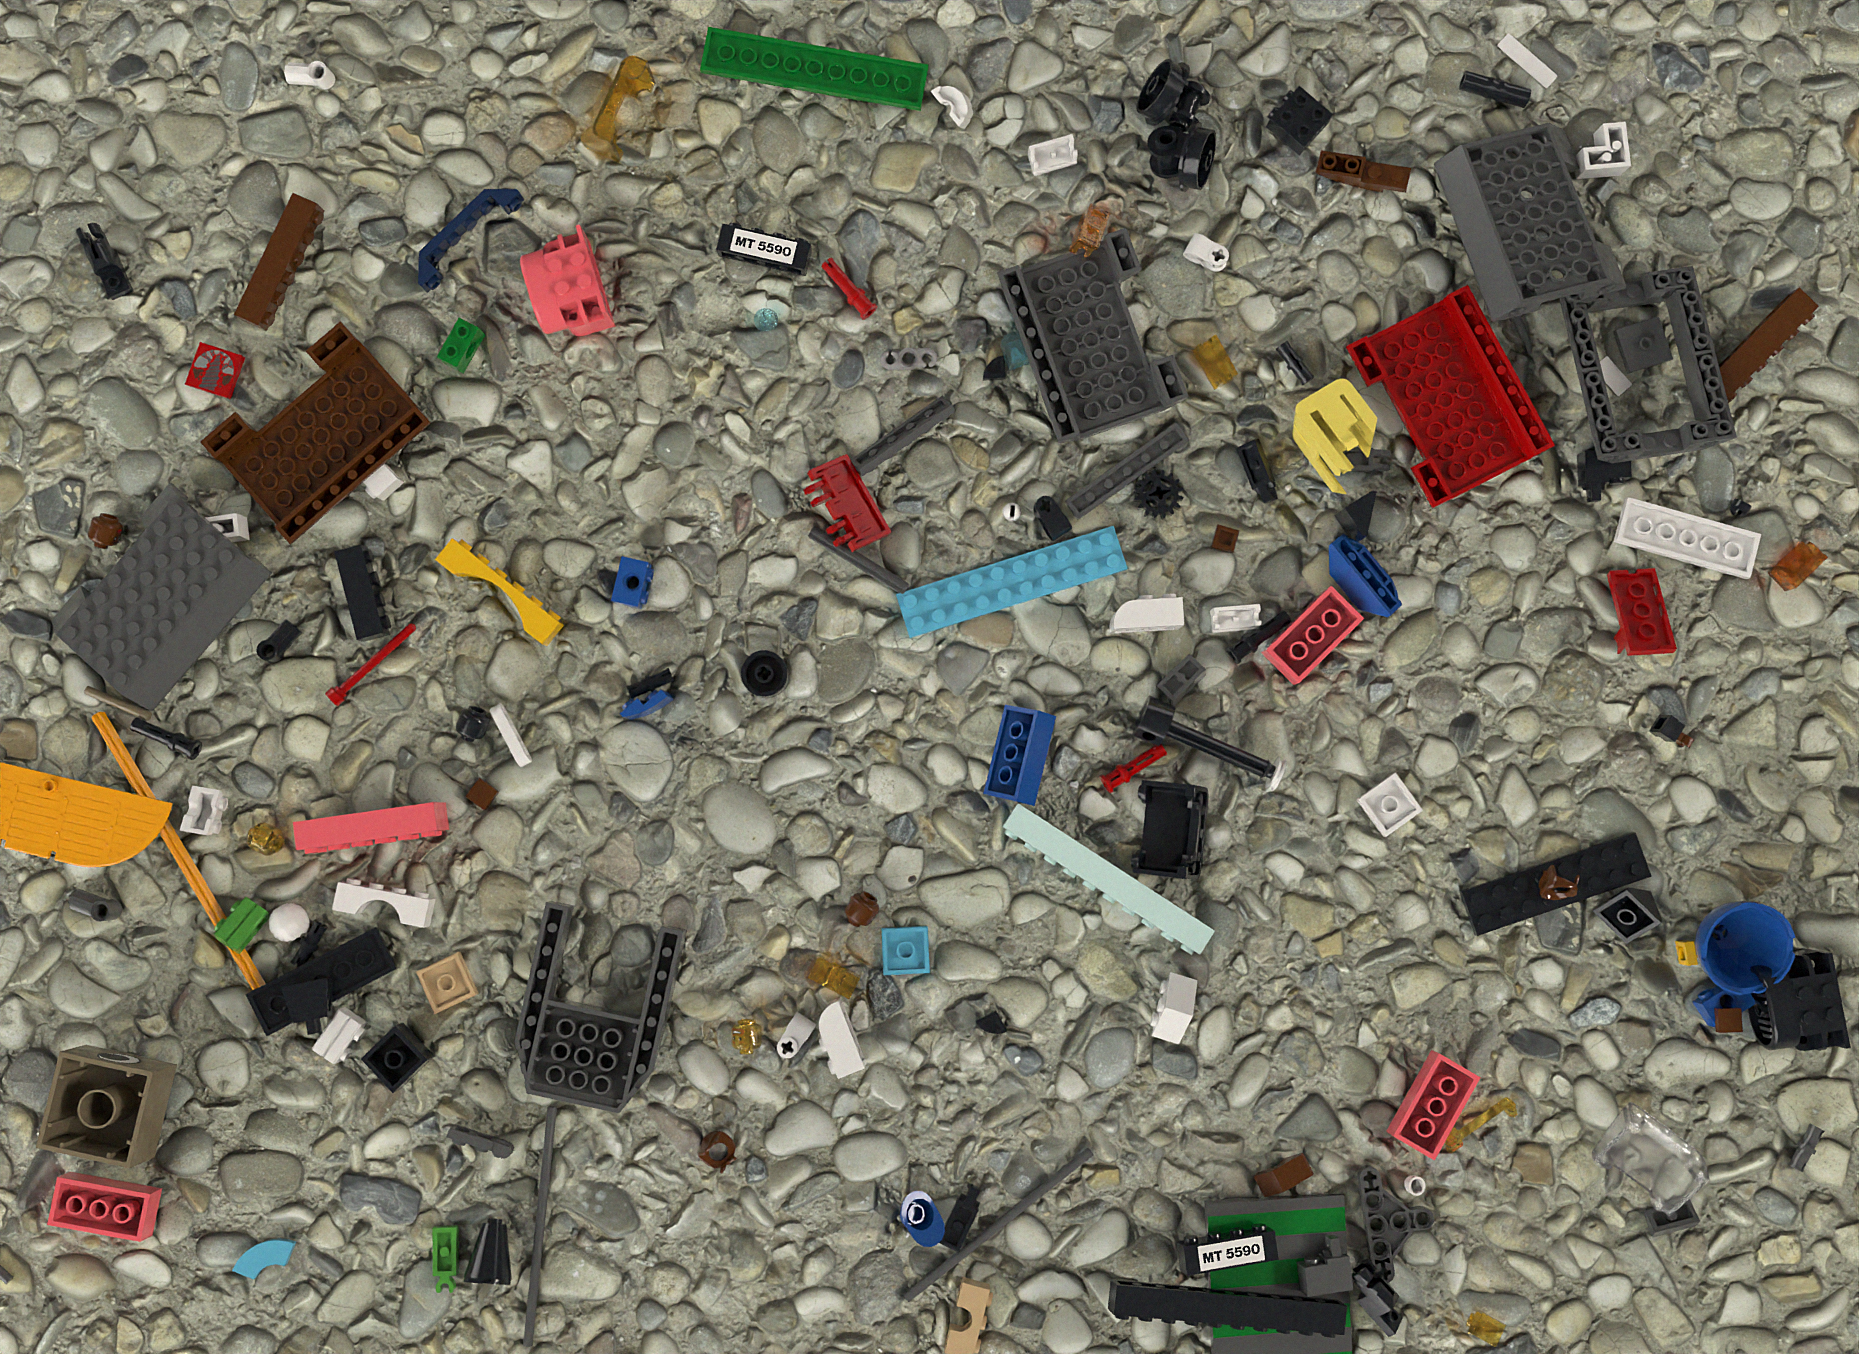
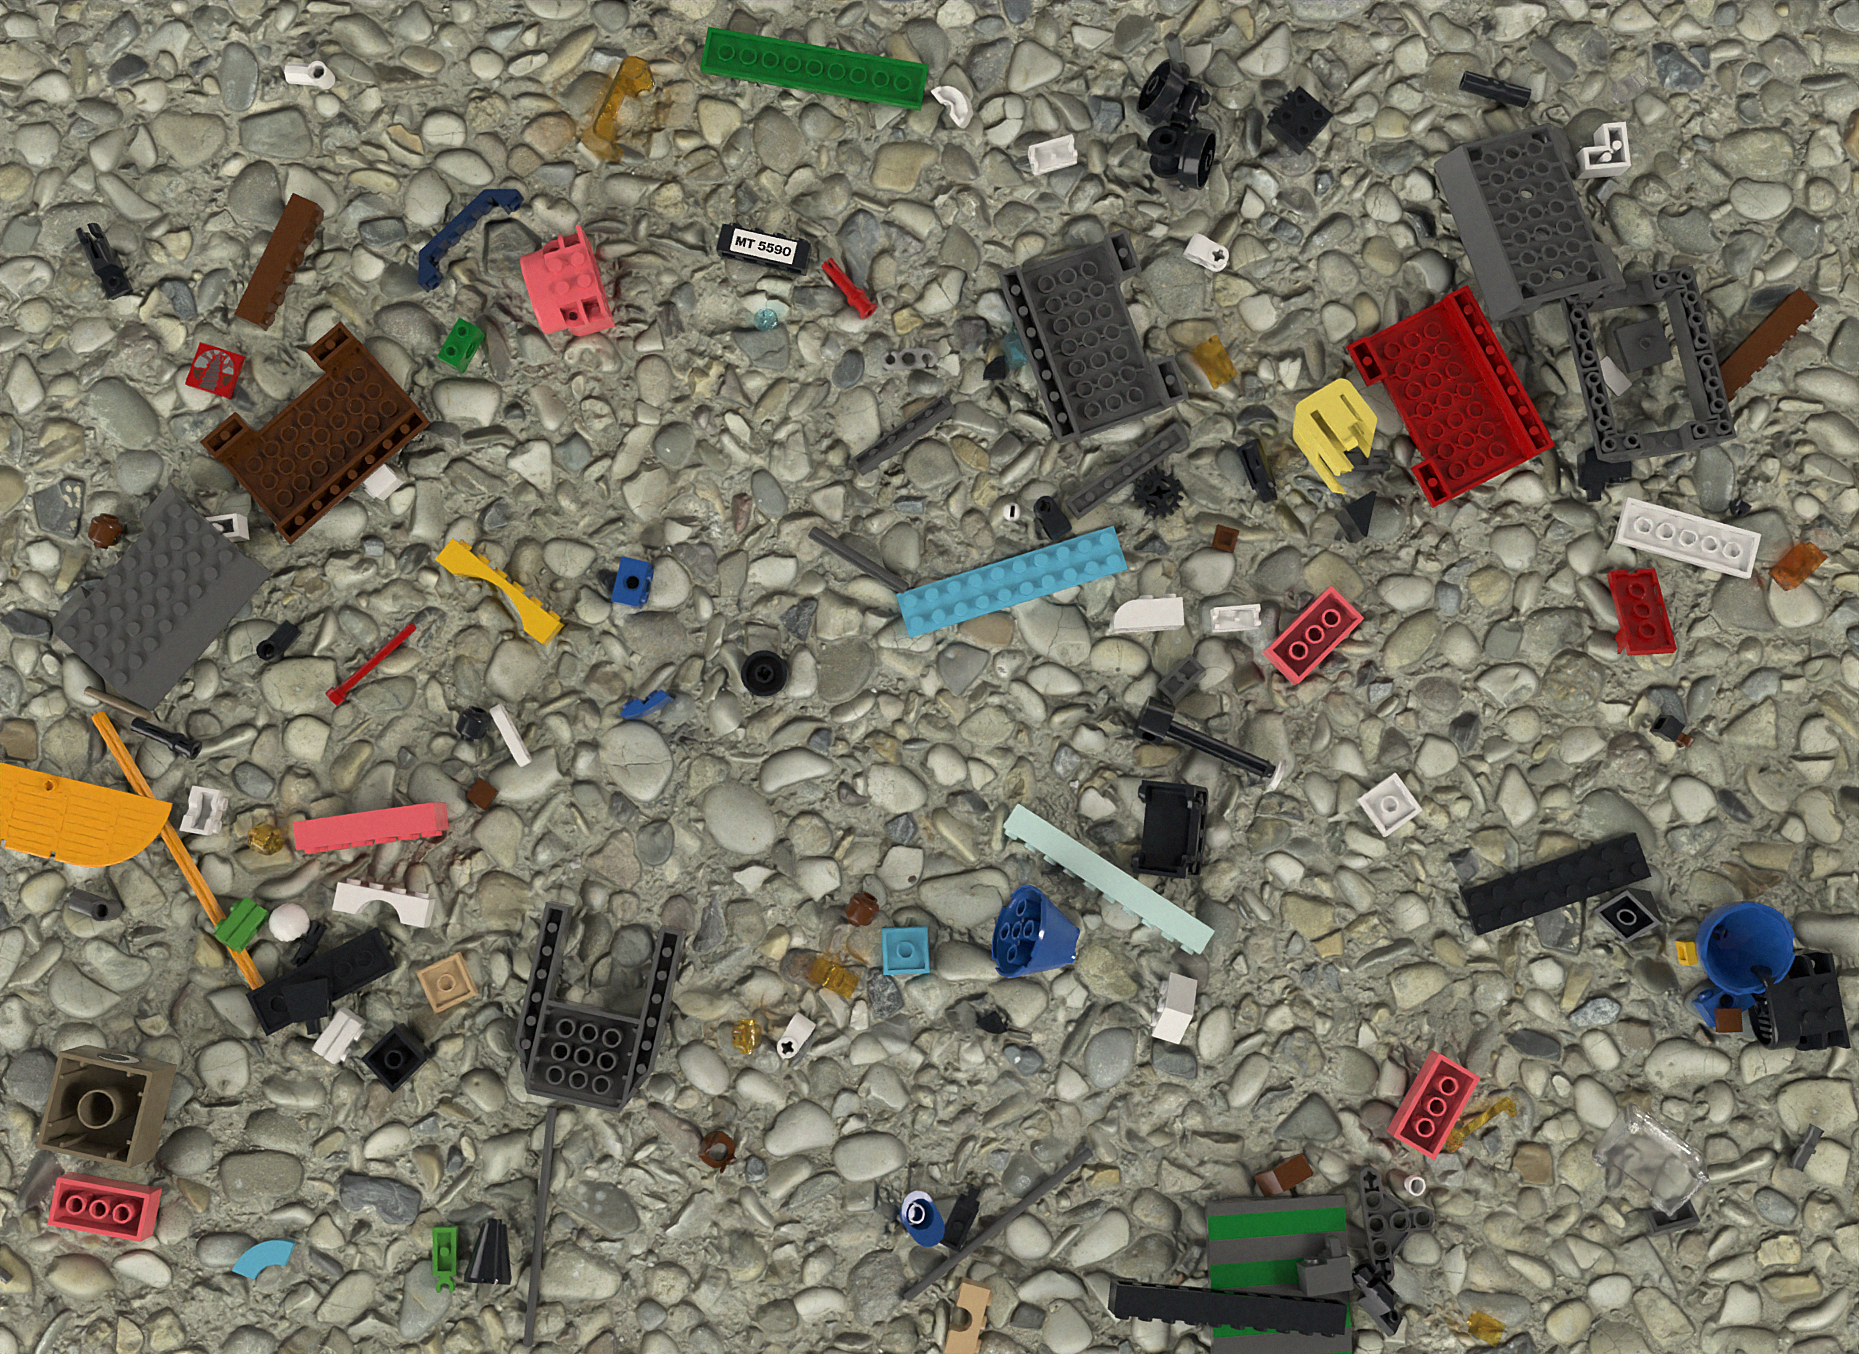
black brick [334,544,391,642] -> none
dark grey hinge [446,1124,515,1159] -> none
black pin [626,668,674,699] -> none
red hinge [803,454,891,552] -> none
white brick [819,997,866,1079] -> none
blue slope [983,705,1056,806] -> none
clear orange hinge [1069,203,1111,257] -> none
red pin [1099,744,1167,794] -> none
brick [1176,1223,1279,1276] -> none
black pin [1226,610,1292,664] -> none
black pin [1276,340,1314,386] -> none
reddish brown slope [1316,150,1411,193] -> none
blue wedge [1329,533,1402,617] -> none
white sticker [1497,33,1557,88] -> none
reddish brown piece [1539,865,1580,900] -> none
none -> blue cone [992,885,1080,978]

